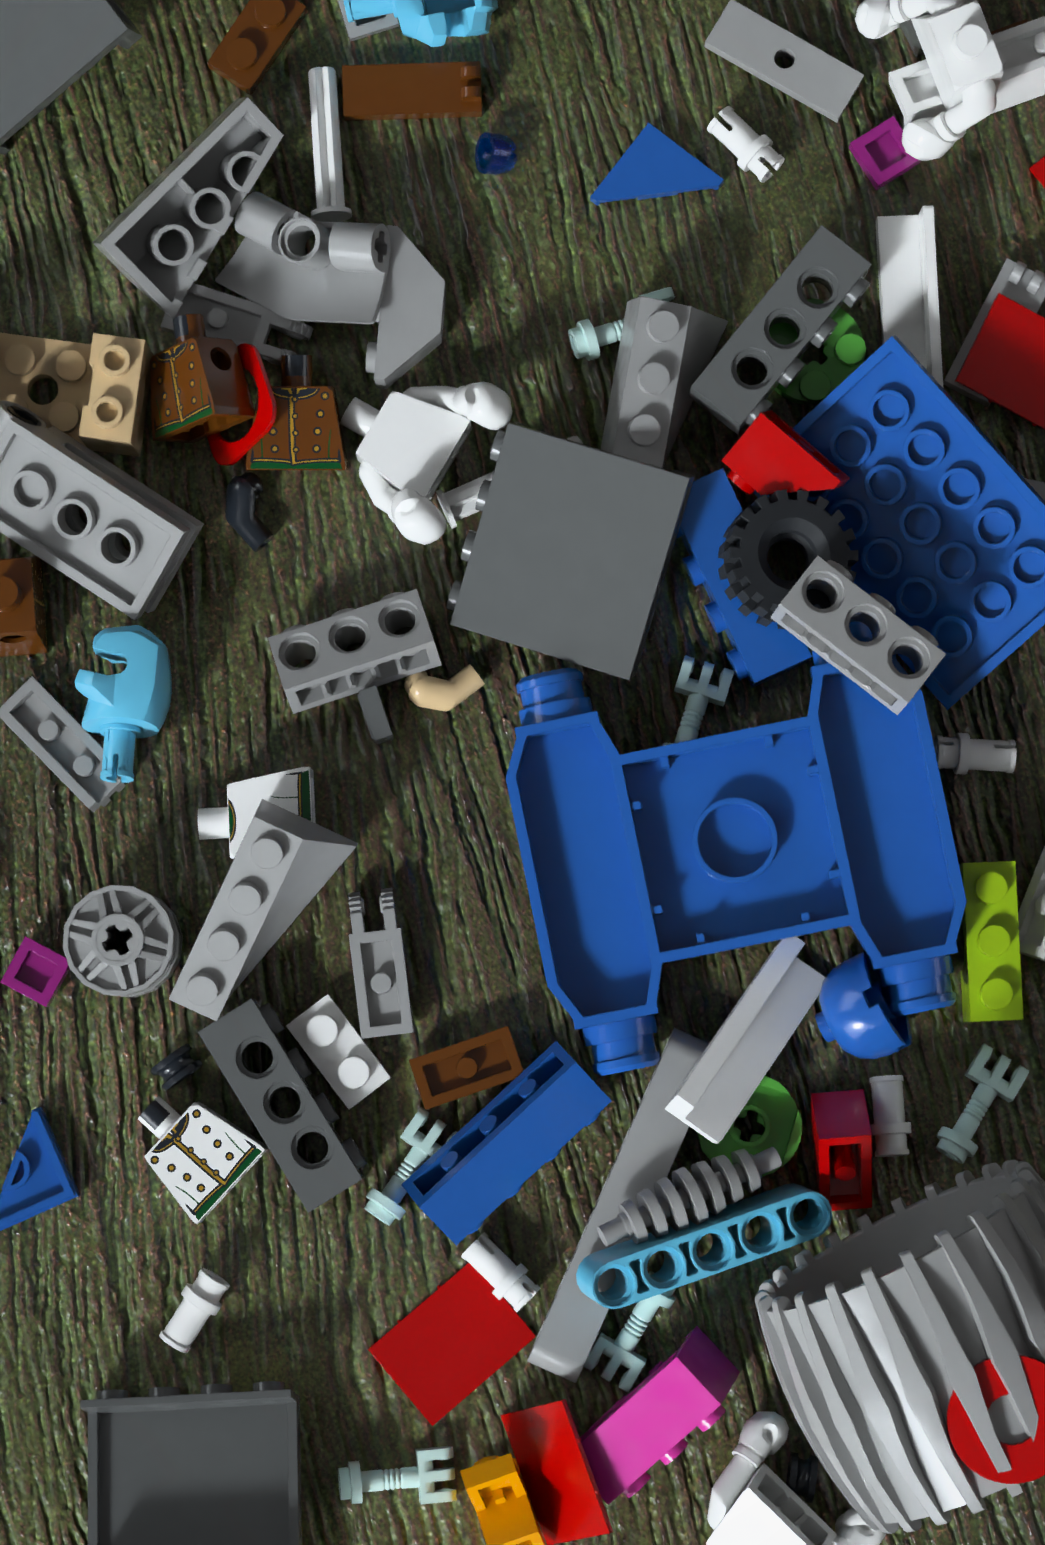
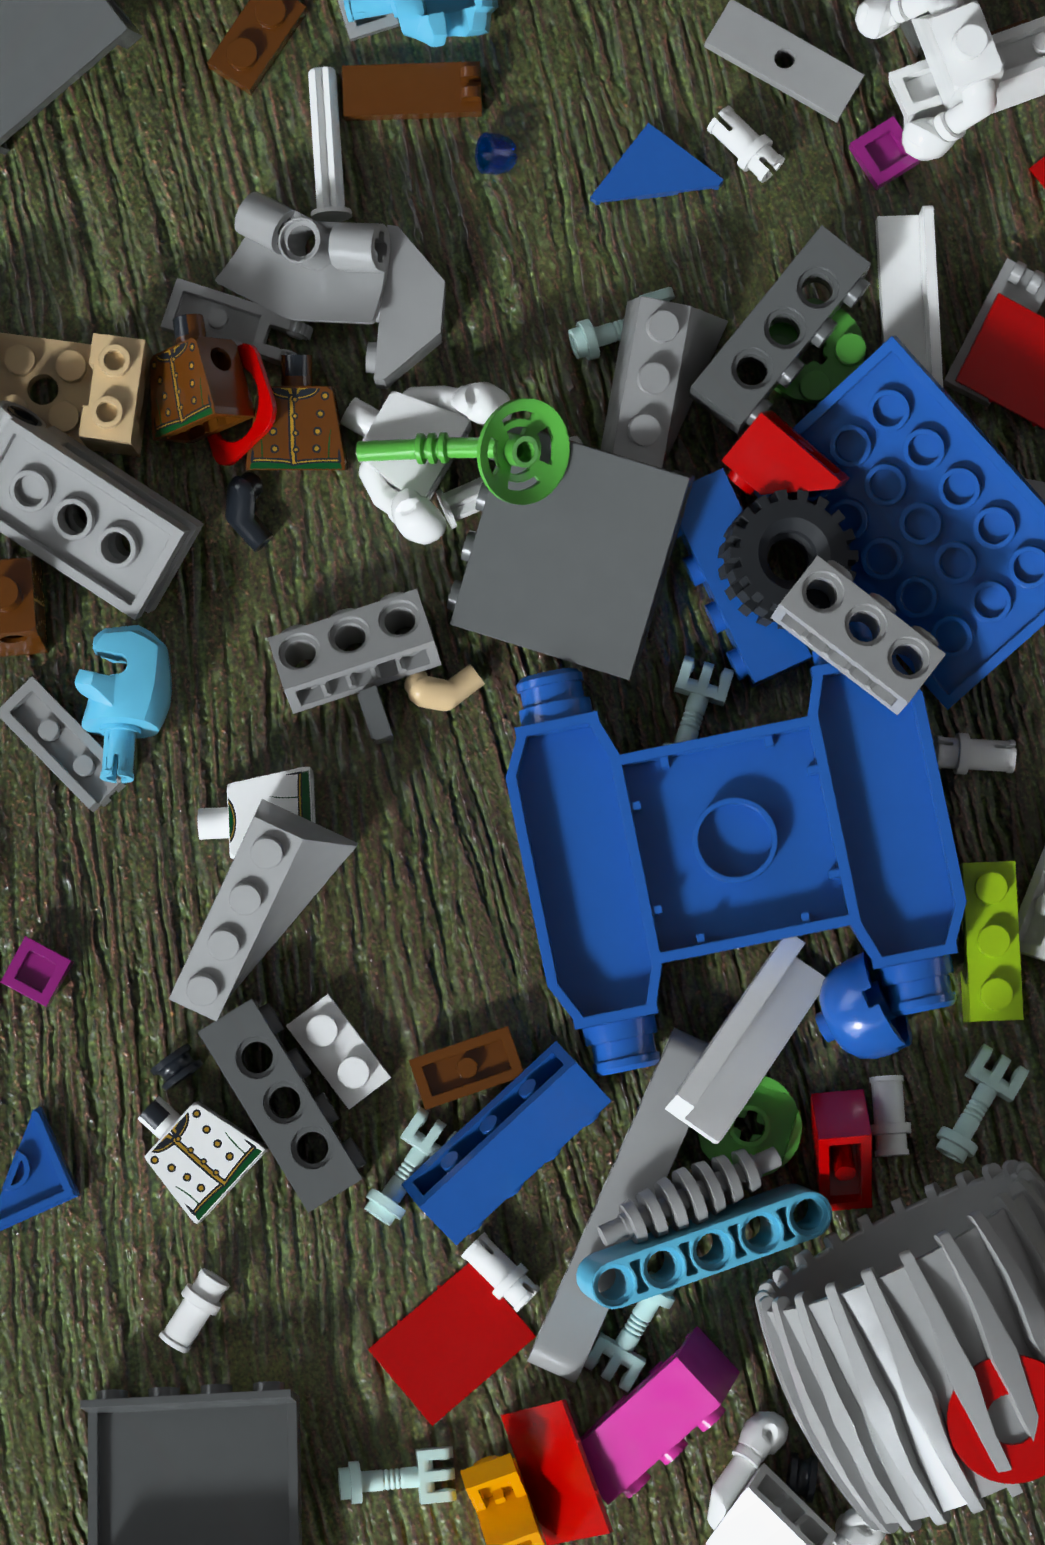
light grey wheel [63,885,183,997] -> none
light grey wedge [92,97,284,319] -> none
light grey hinge [348,888,414,1039] -> none
none -> bright green dish [356,398,570,505]

